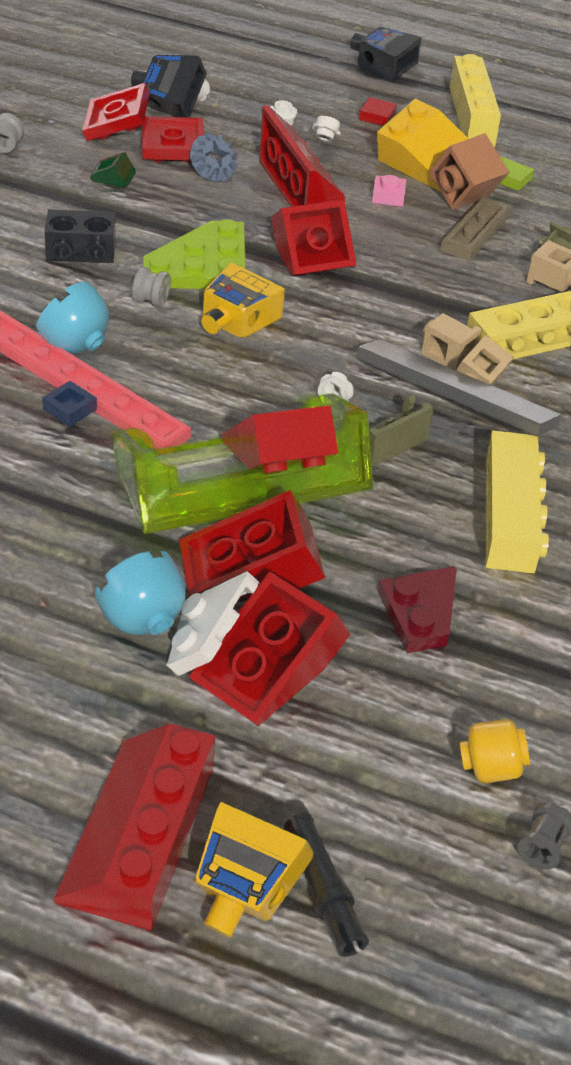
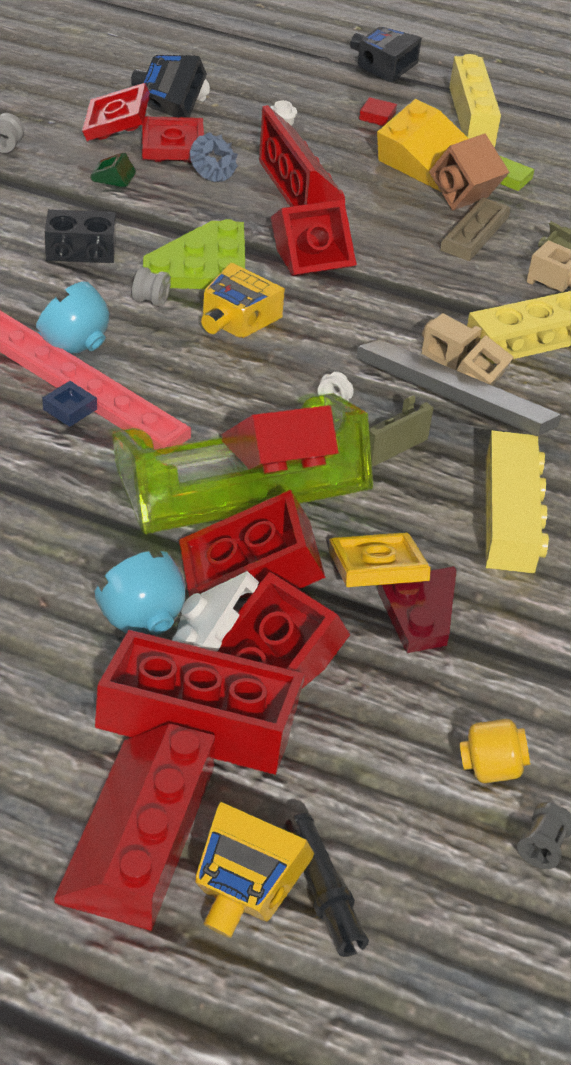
white plate [312,116,341,142] -> none
bright pink plate [372,175,407,207] -> none
none -> red slope [95,630,305,775]
none -> yellow tile [329,532,431,587]

